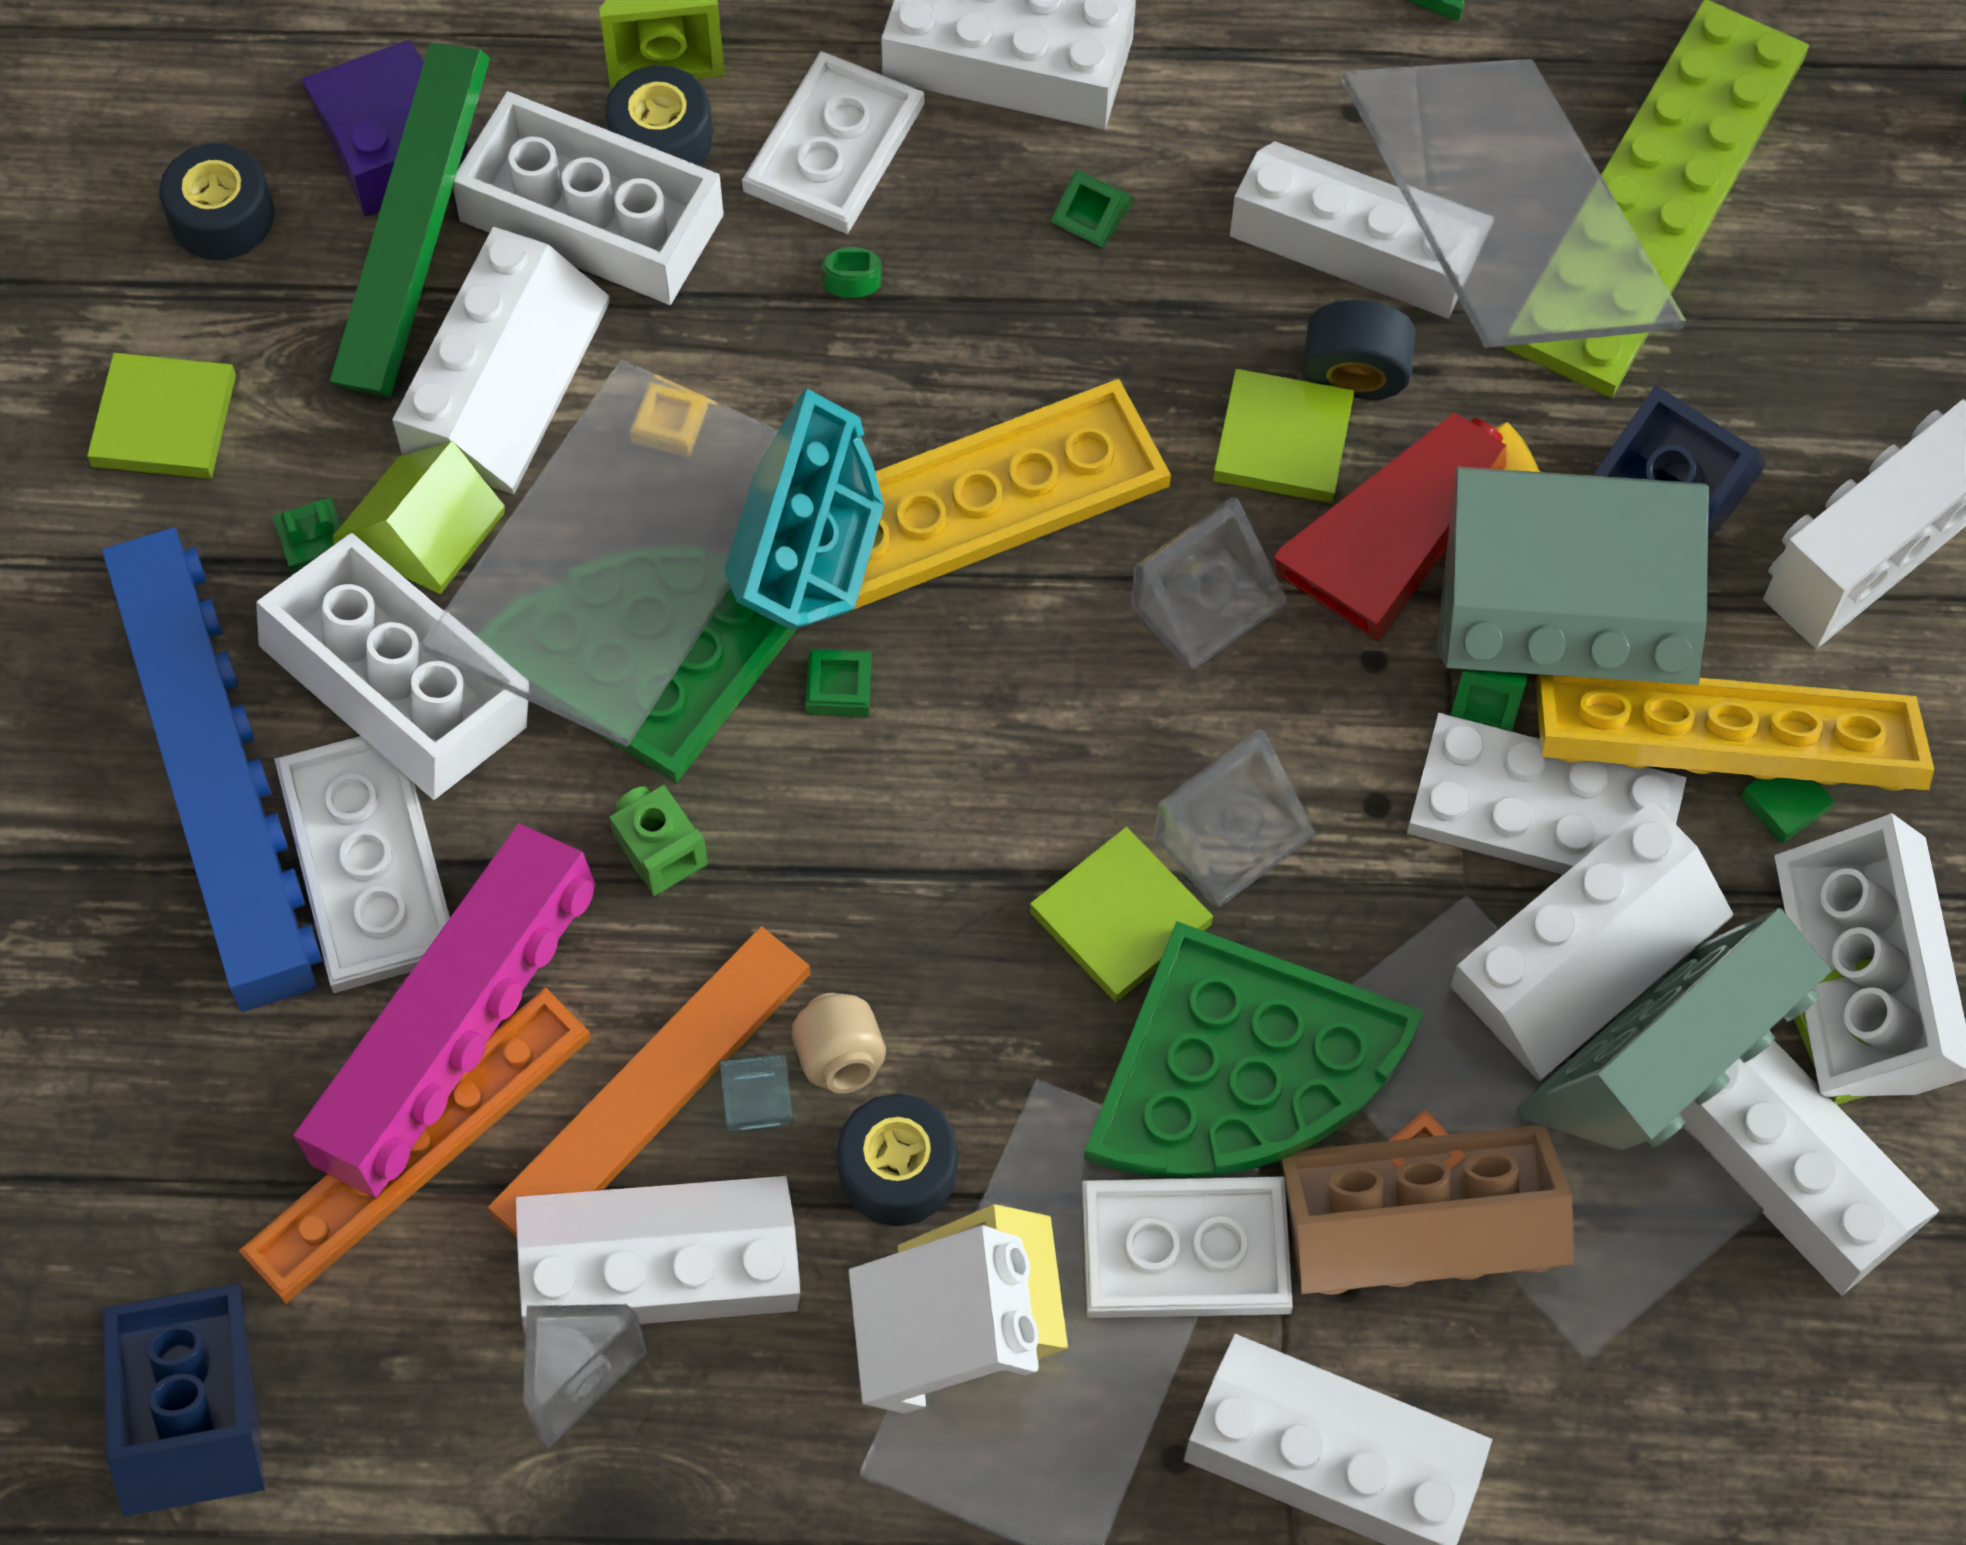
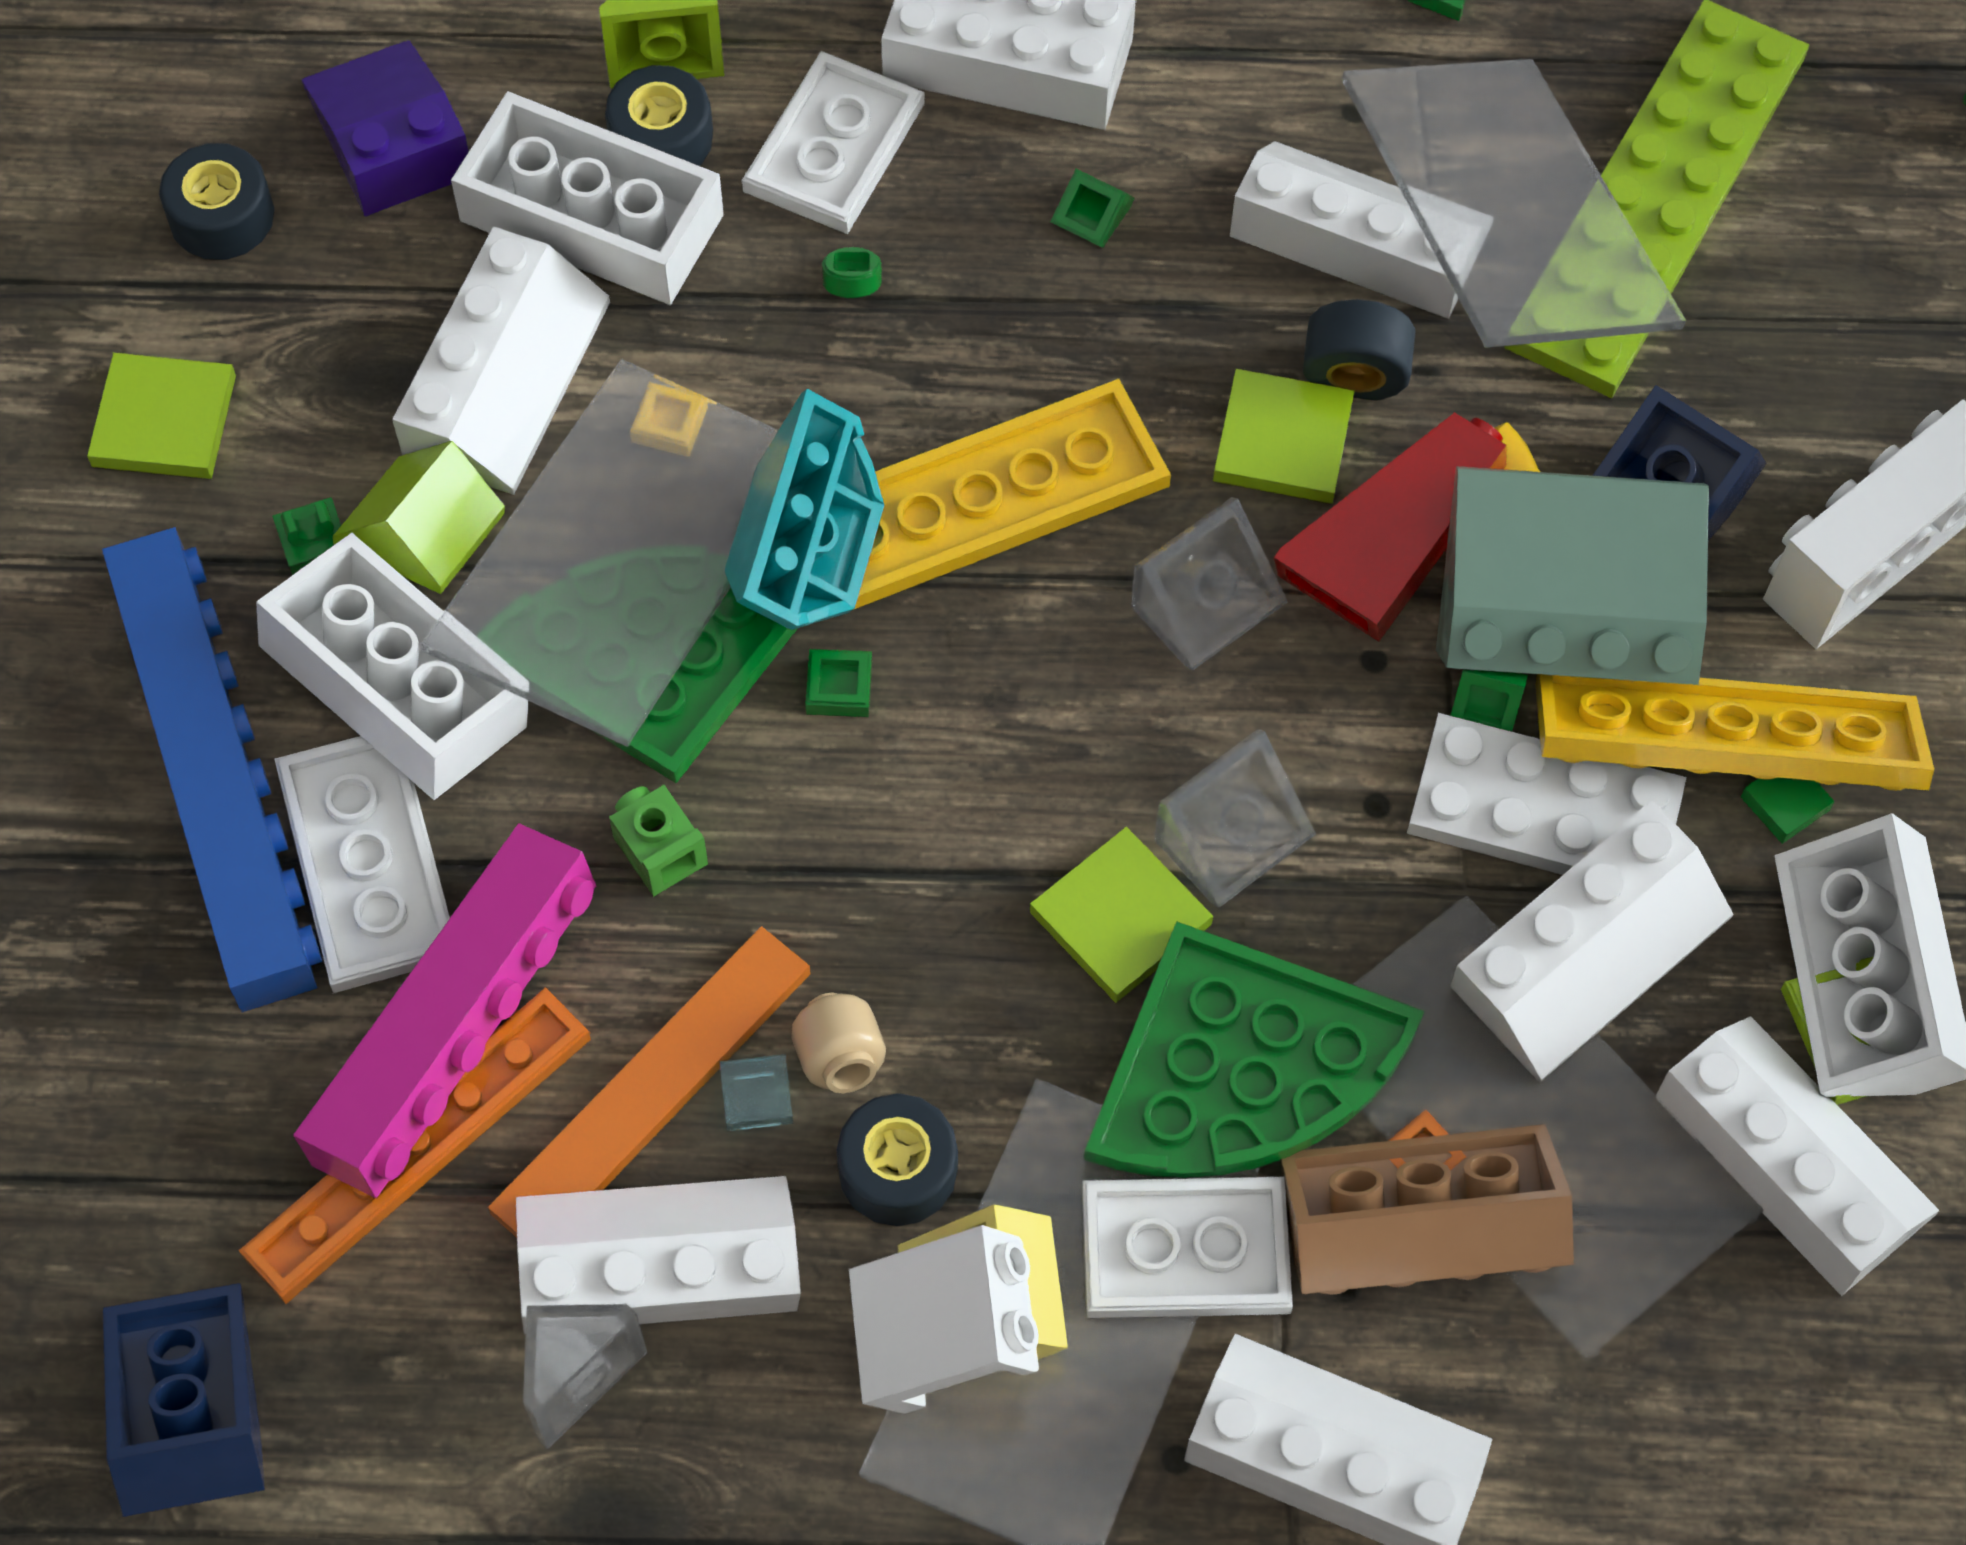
green tile [330,42,490,397] -> none
sand green slope [1515,908,1832,1150] -> none

